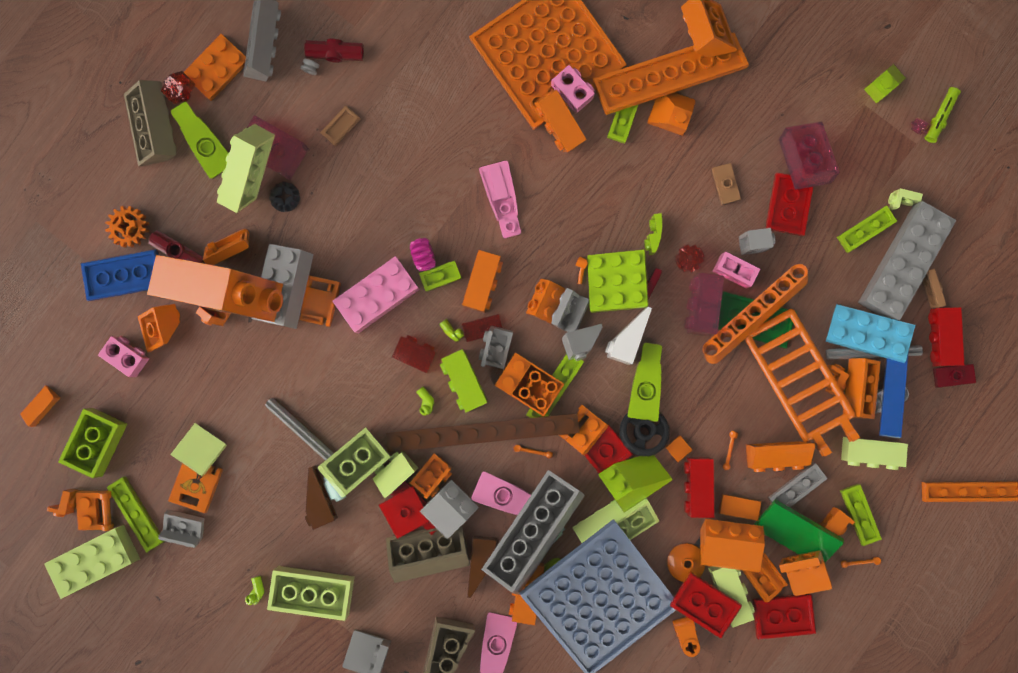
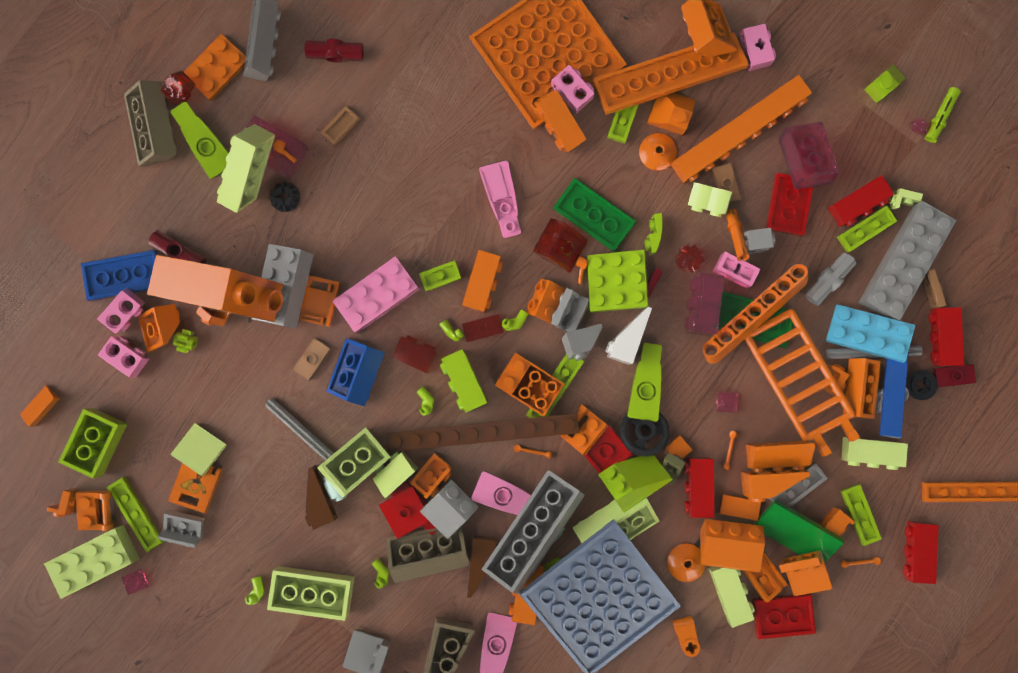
orange gear [105,206,149,248] -> none
orange container [203,228,250,265] -> none
light grey bush [300,59,320,75] -> none
dark pink gear [410,238,436,271] -> none
light grey bracket [479,326,514,369] -> none
red tile [670,571,742,638] -> none
none -> bright pink brick [97,288,145,334]
none -> clear pink plate [121,569,149,595]
none -> lime gear [173,329,198,353]
none -> orange hand [273,139,297,163]
none -> medium nougat plate [293,338,331,380]
none -> blue slope [326,338,385,407]
none -> lime arm [371,558,390,589]
none -> lime arm [502,310,529,331]
none -> clear red slope [533,218,588,273]
none -> green tile [552,177,636,252]
none -> orange dish [639,133,677,171]
none -> olive bracket [662,453,685,486]
none -> orange brick [671,75,812,183]
none -> yellowish green brick [688,182,733,217]
none -> clear pink plate [716,392,738,412]
none -> orange pin [725,208,750,261]
none -> bright pink brick [739,24,776,71]
none -> orange slope [741,469,810,502]
none -> light grey piece [805,252,857,306]
none -> red brick [827,175,894,227]
none -> red brick [903,521,939,584]
none -> black gear [906,370,937,400]

